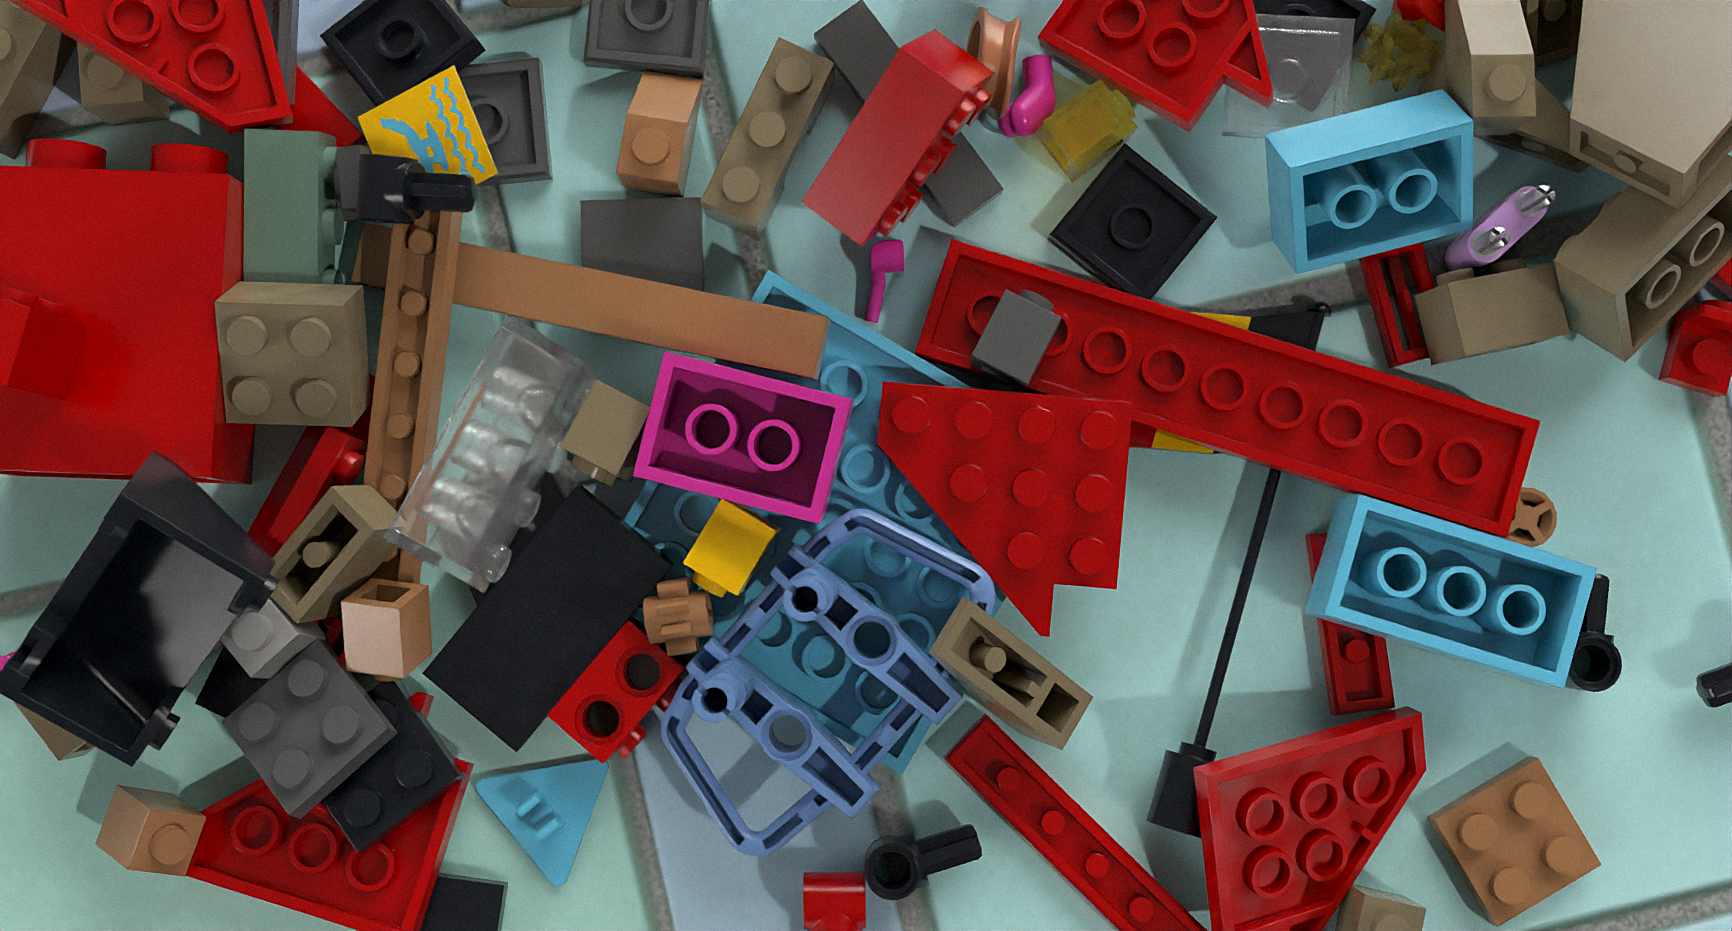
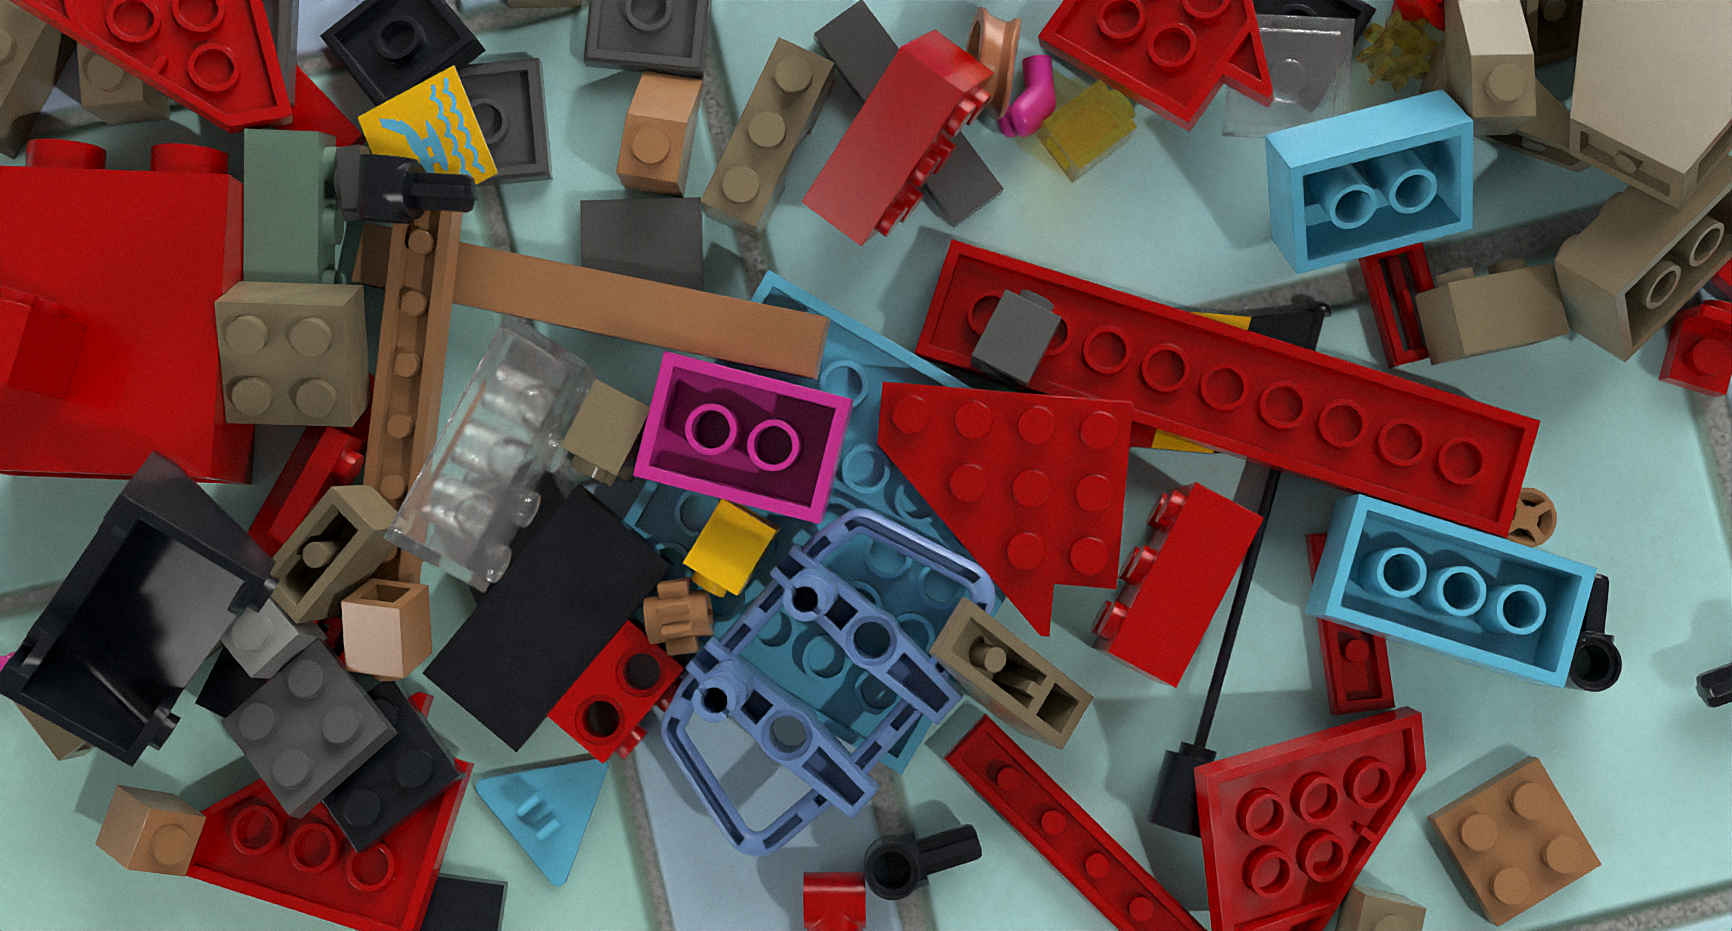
dark pink hand [863,240,904,323] -> none
black tile [1048,143,1218,300] -> none
lavender piece [1444,185,1556,271] -> none
none -> red brick [1090,482,1264,688]

